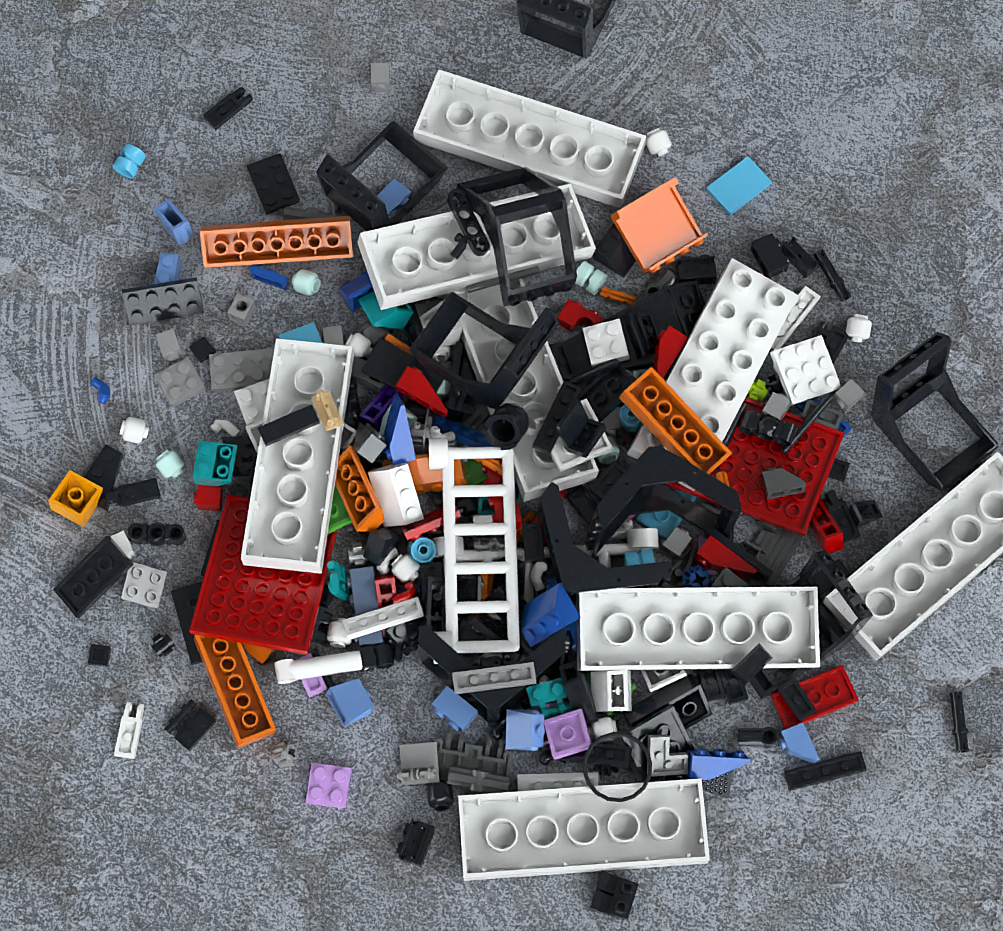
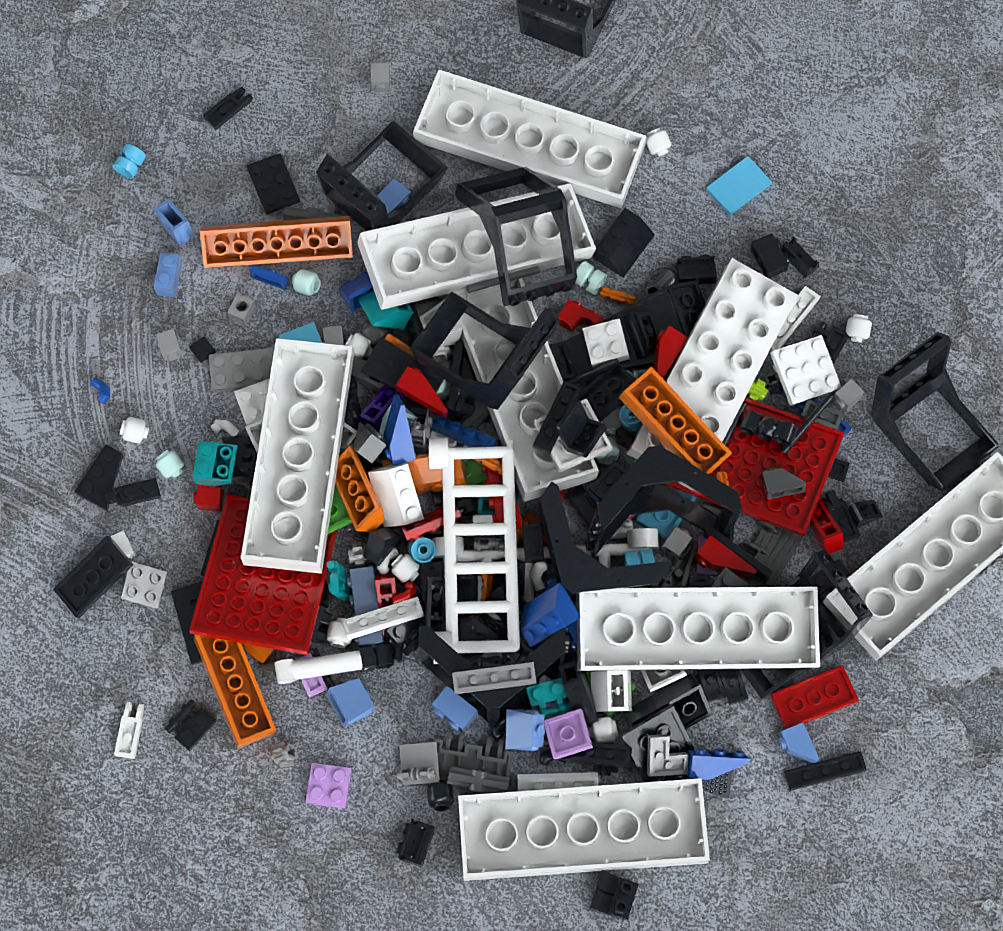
light orange slope [48,470,103,527] -> none
black tile [88,644,111,667] -> none
plate [122,277,204,325] -> none
black piece [128,522,187,546] -> none
black gear [151,633,175,658] -> none
light grey plate [154,357,206,407] -> none
black tile [258,404,320,446] -> none
tan hinge [311,389,344,432] -> none
white arm [429,426,455,442] -> none
black beam [447,189,490,256] -> none
black arm [450,233,468,260] -> none
black tile [483,403,529,450] -> none
black piece [582,732,652,802] -> none
panel [610,177,708,274] -> none
blue gear [682,566,713,588] -> none
black tile [731,643,773,686] -> none
black piece [738,727,778,748] -> none
light grey brick [762,392,791,421] -> none
black plate [777,678,817,723] -> none
black pin [813,249,851,302] -> none
black pin [949,691,969,753] -> none

